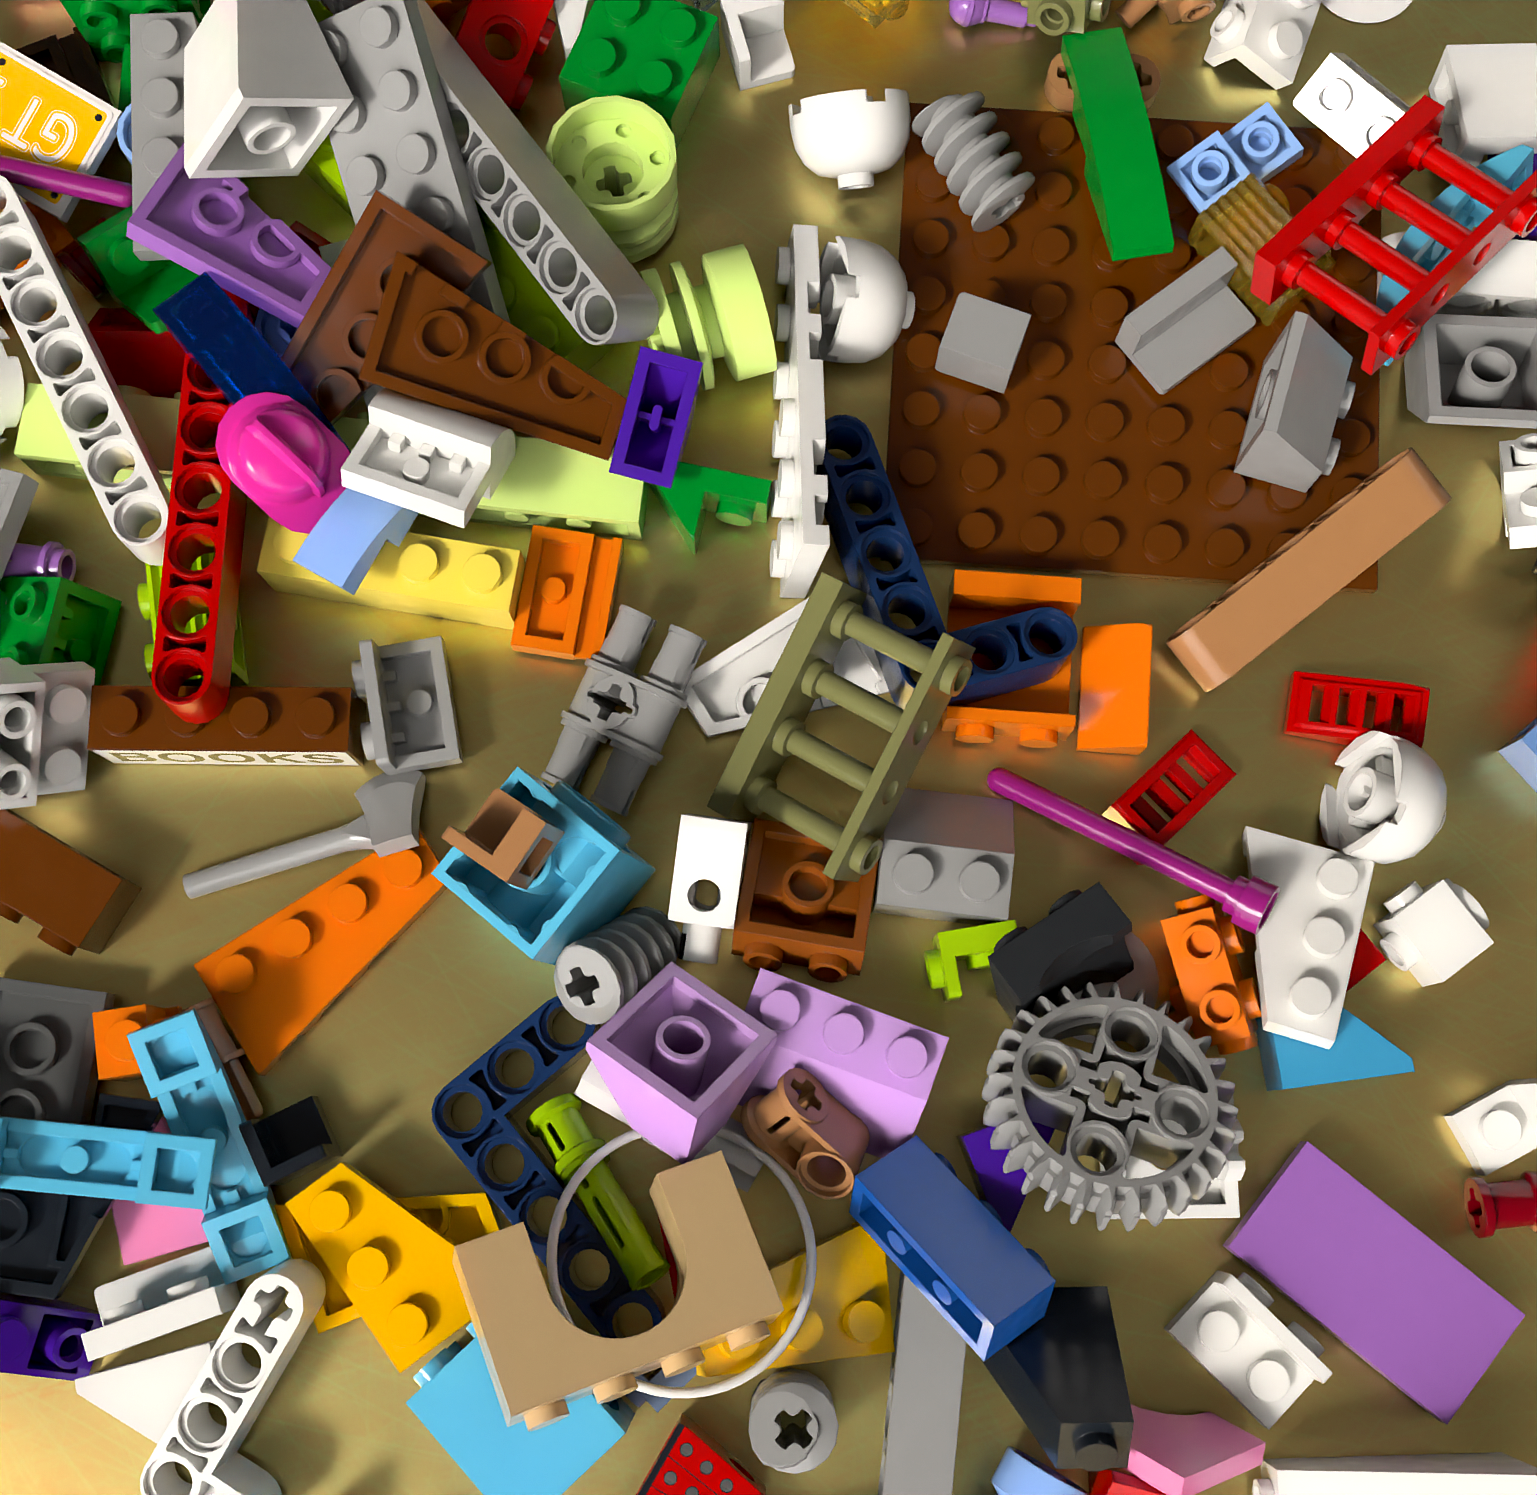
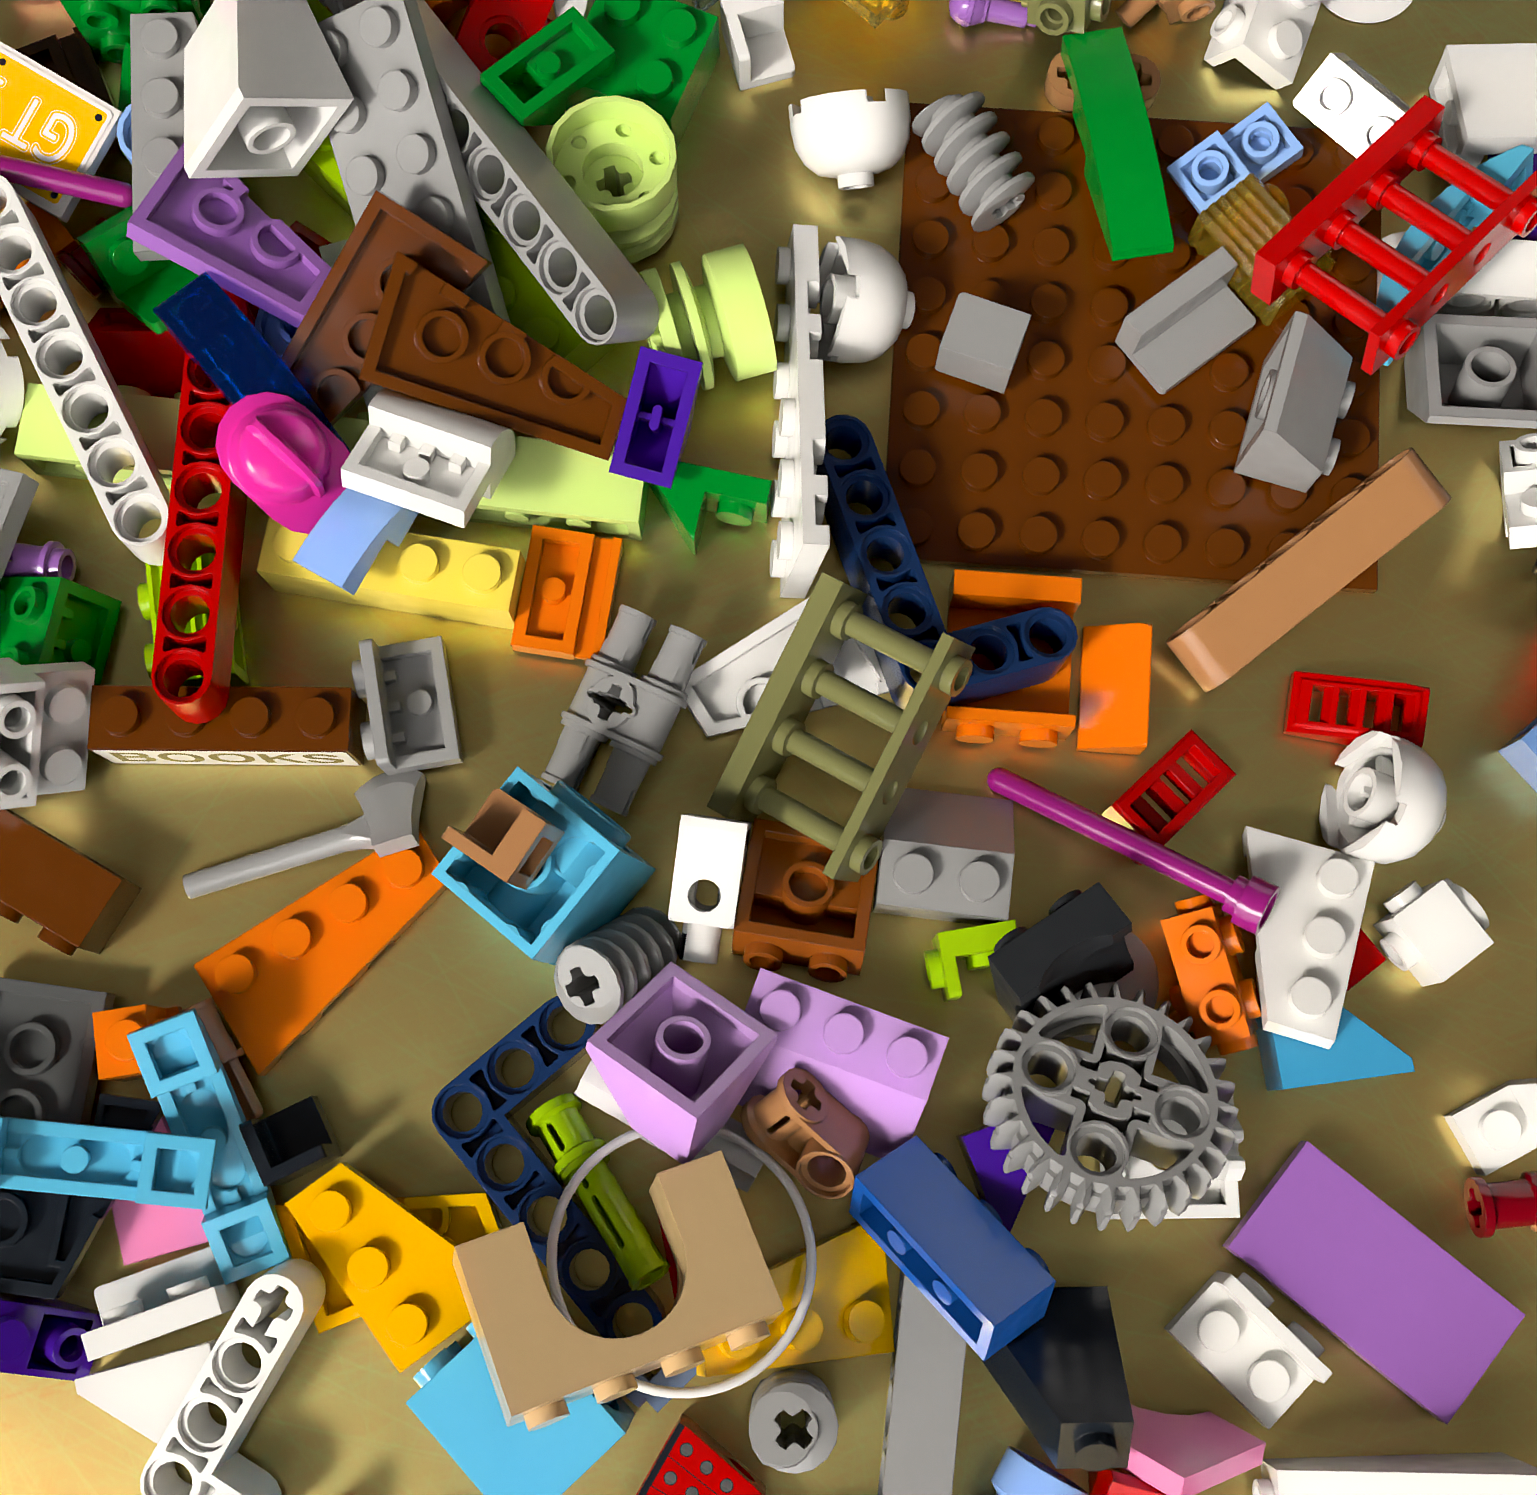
none -> green slope [480,6,615,126]

